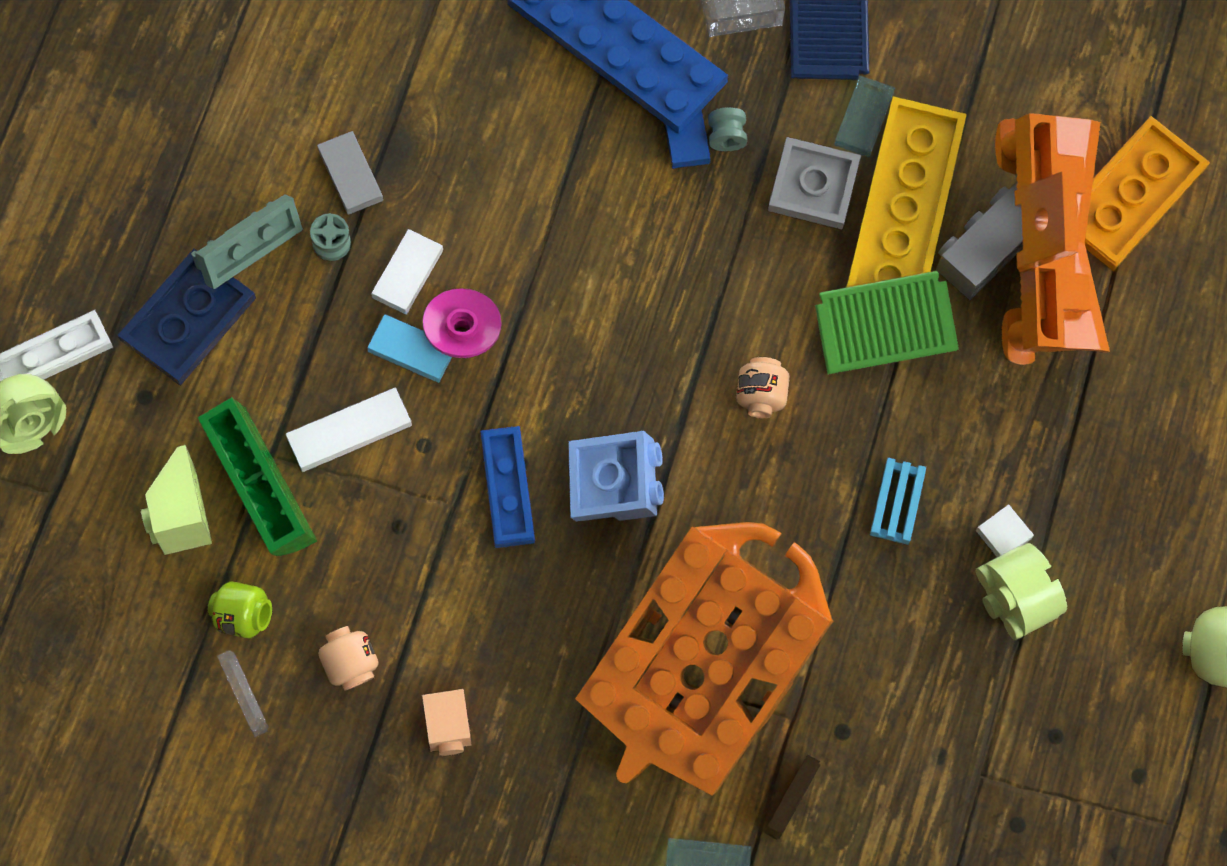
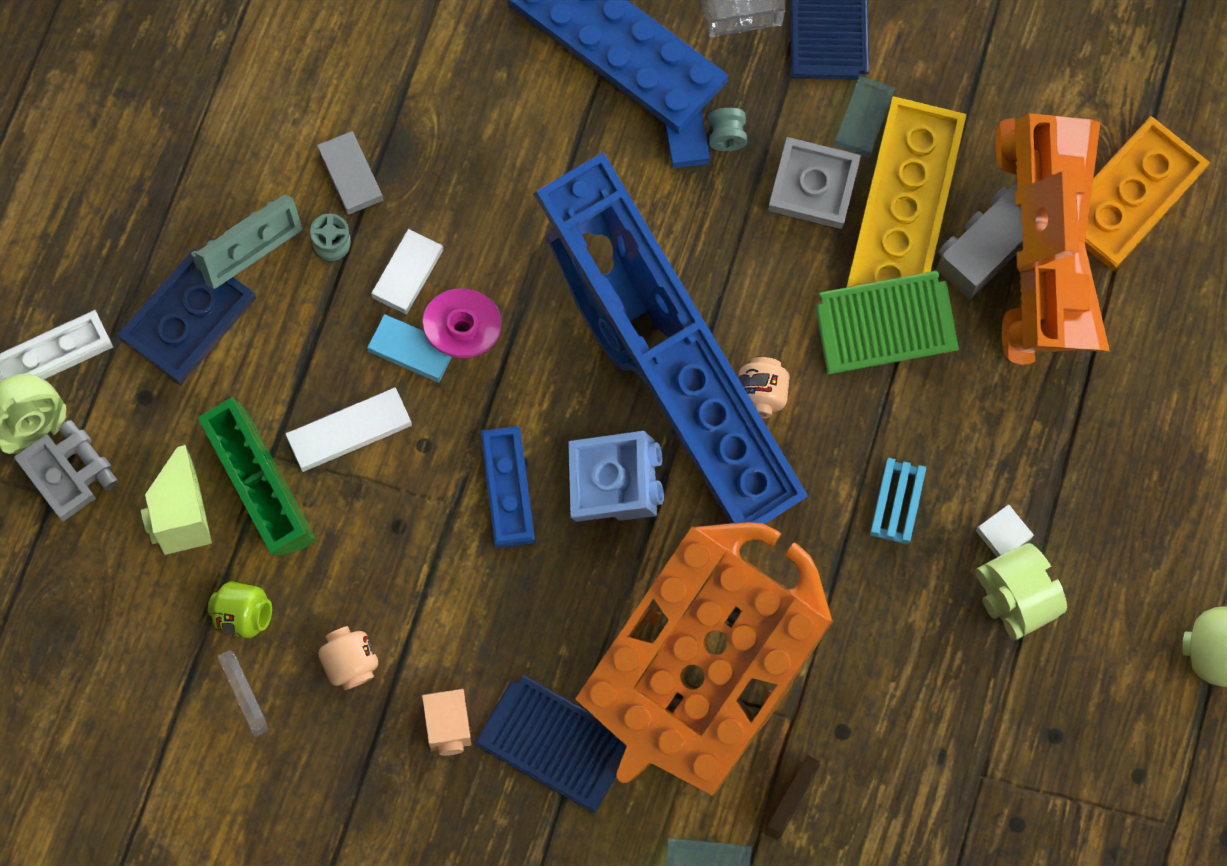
none -> light grey plate [14,420,118,522]
none -> dark blue window [474,675,627,814]
none -> blue piece [533,152,808,524]

